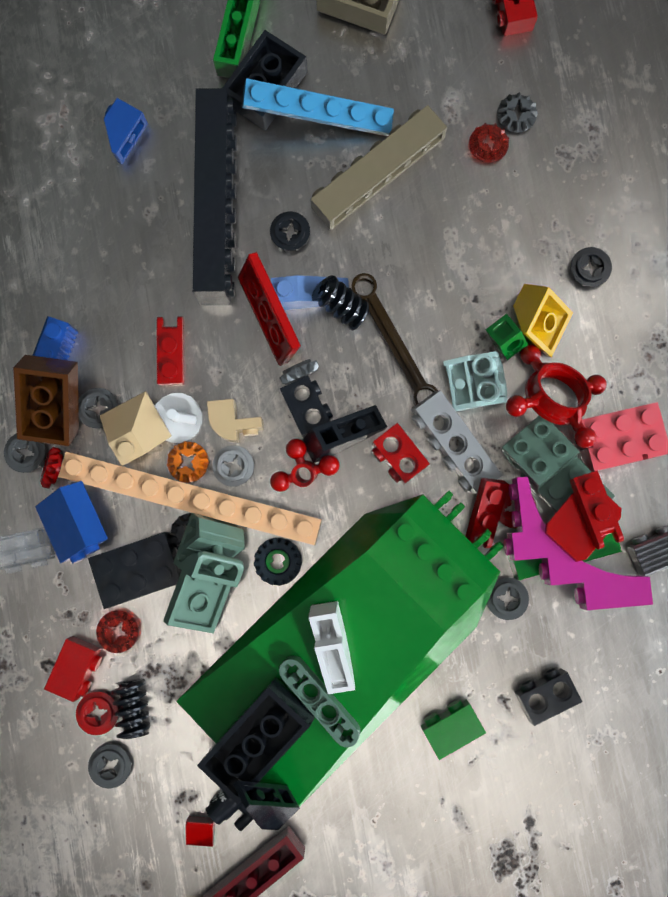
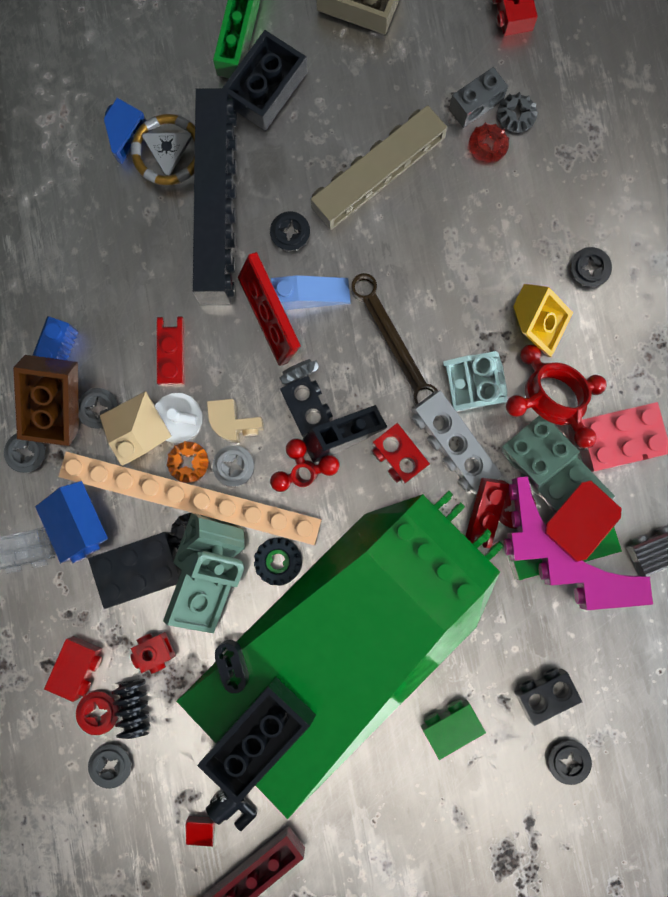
red gear [40,447,63,489] -> none
clear red gear [96,610,140,653] -> none
black slope [233,780,300,830] -> none
dark azure plate [242,78,394,136] -> none
sand green beam [279,655,361,748] -> none
white slope [309,601,355,694] -> none
black piece [312,275,369,331] -> none
green brick [485,314,528,360] -> none
dark grey gear [487,578,529,620] -> none
red hinge [569,470,624,549] -> none
none -> red brick [130,632,176,674]
none -> light grey piece [131,114,195,185]
none -> black beam [215,640,249,694]
none -> dark grey brick [449,67,508,128]
none -> black gear [548,740,592,785]

